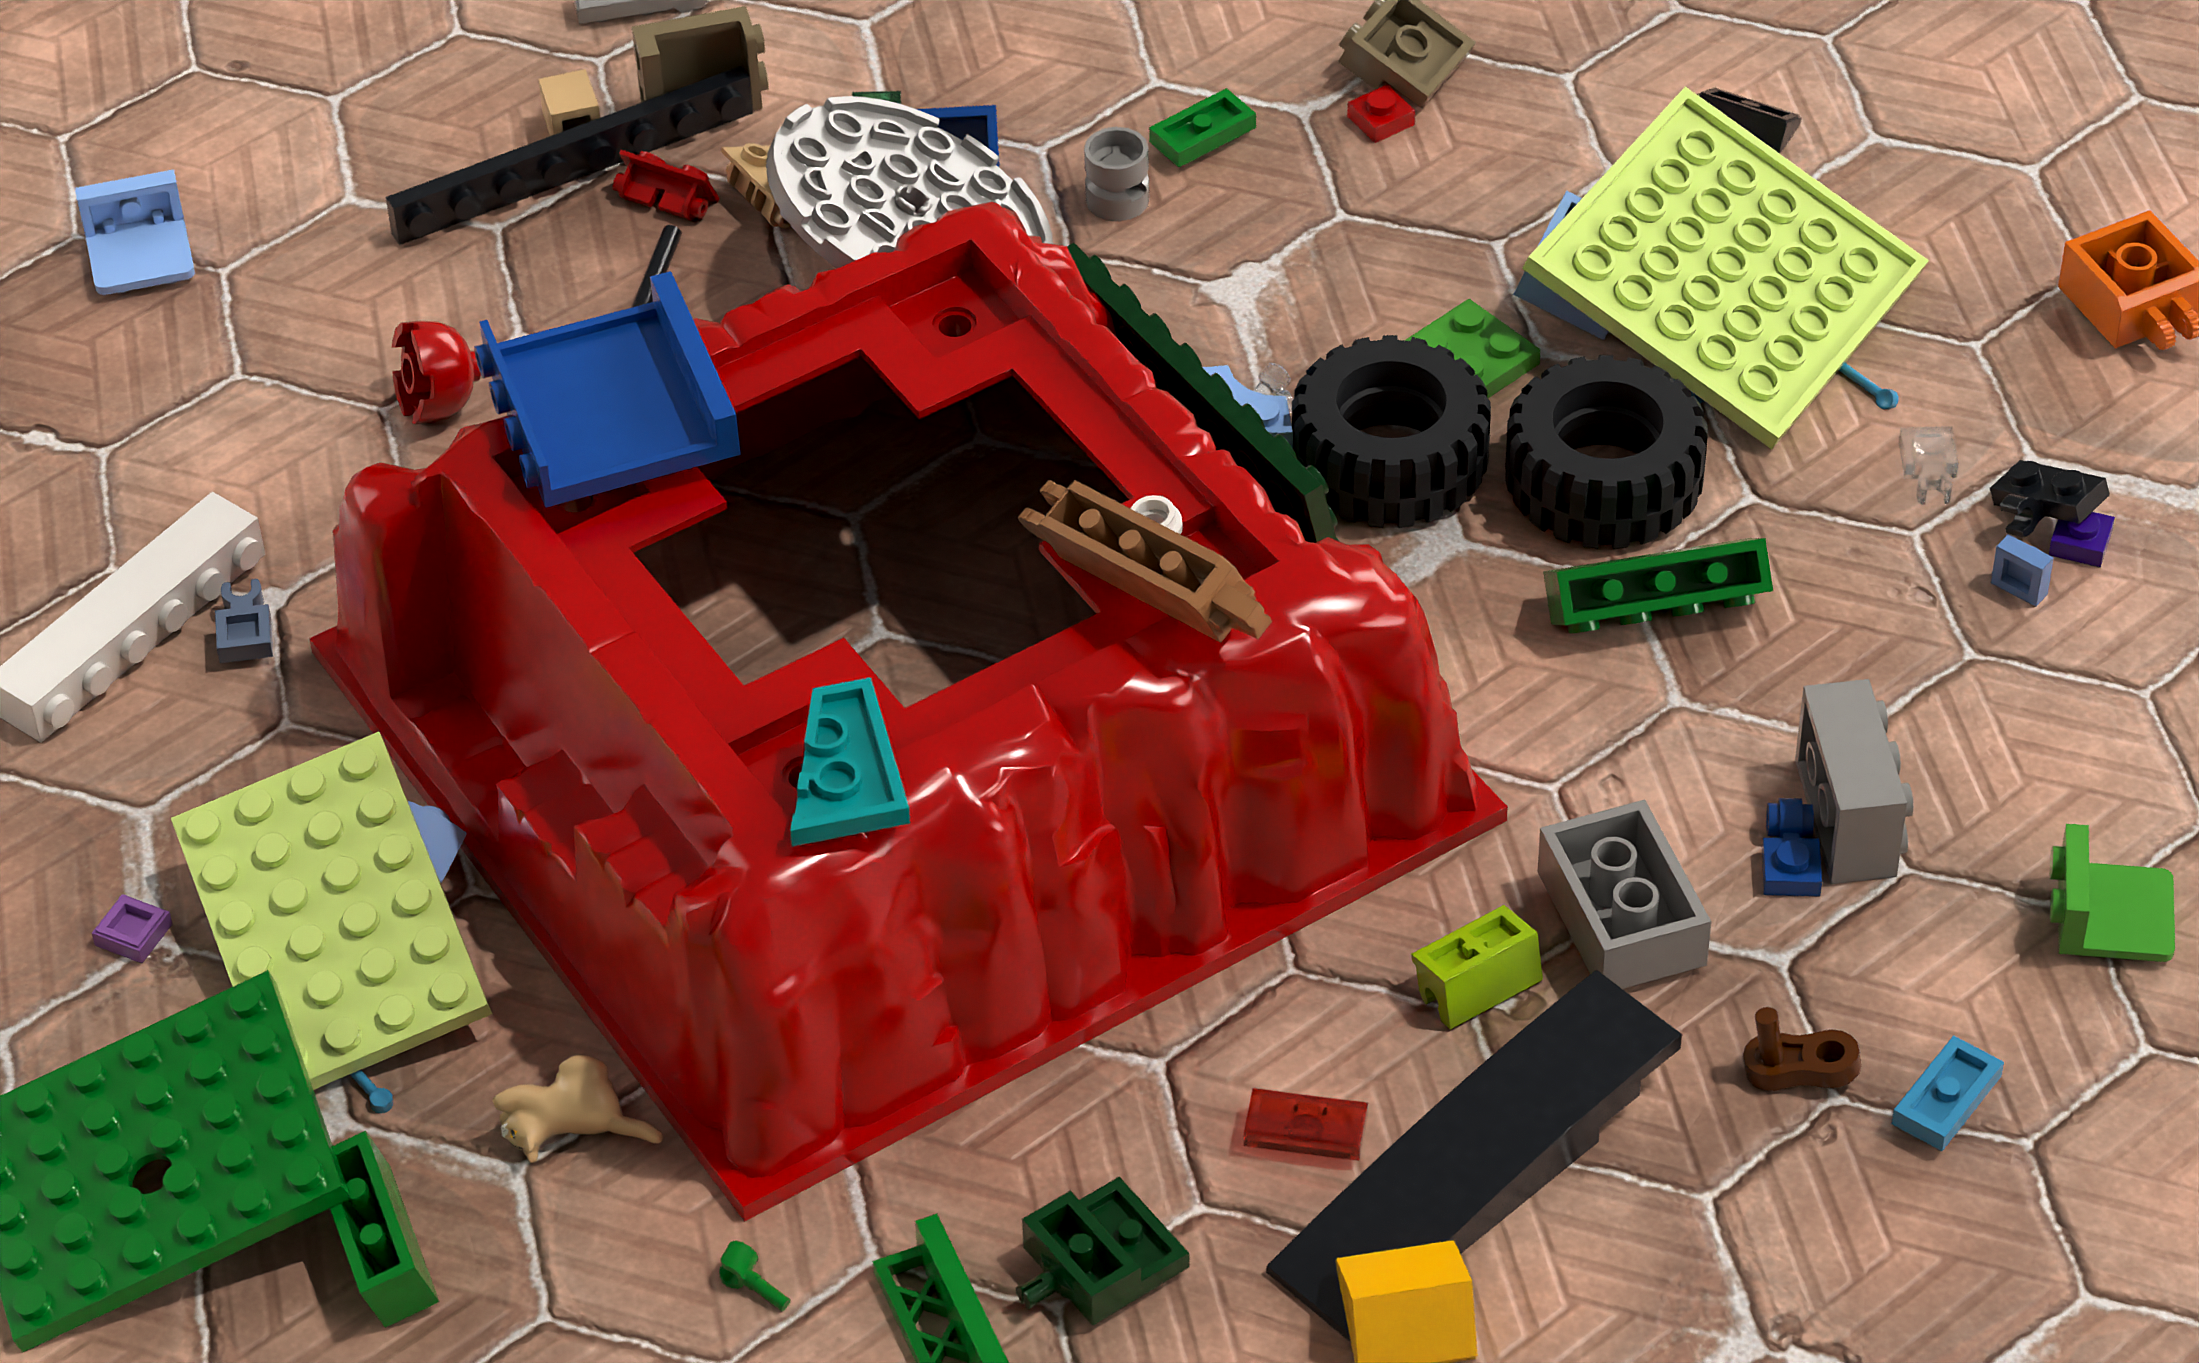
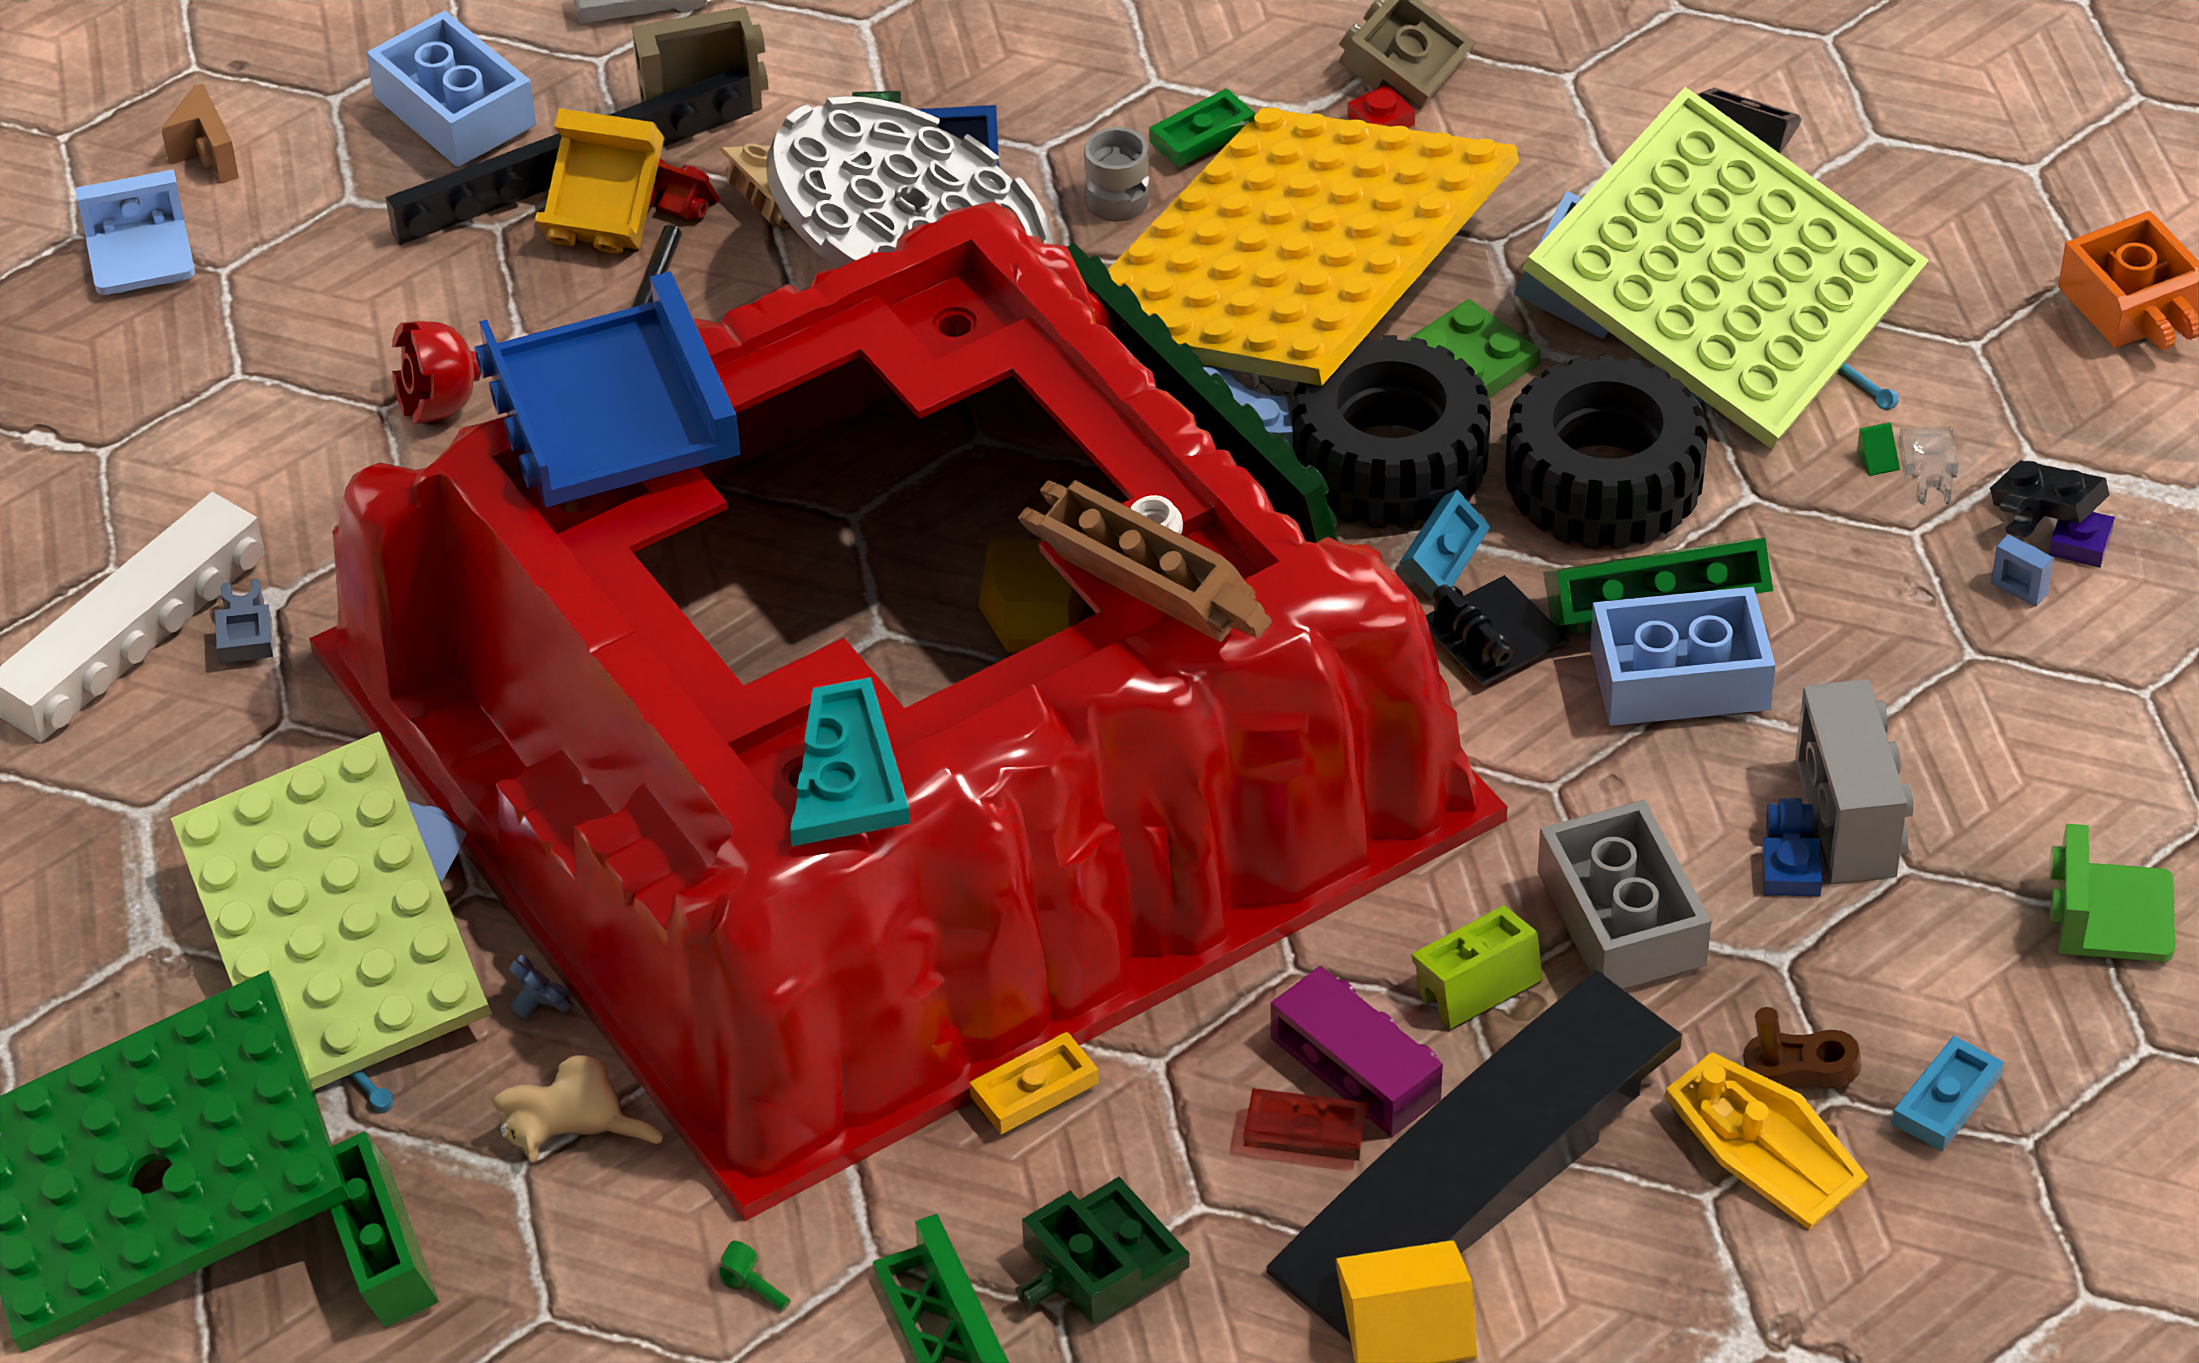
medium lavender tile [92,894,172,963] -> none
tan brick [538,69,600,136] -> none
none -> medium nougat slope [162,83,239,184]
none -> light blue brick [366,10,536,168]
none -> medium blue plant [509,954,574,1020]
none -> yellow panel [534,108,664,253]
none -> yellow plate [969,1032,1099,1135]
none -> piece [979,538,1085,652]
none -> yellow plate [1108,107,1519,386]
none -> magenta brick [1270,966,1443,1137]
none -> dark azure plate [1399,490,1490,601]
none -> black hinge [1425,575,1569,687]
none -> light blue brick [1590,587,1776,726]
none -> yellow piece [1664,1052,1868,1230]
none -> green piece [1857,422,1900,476]

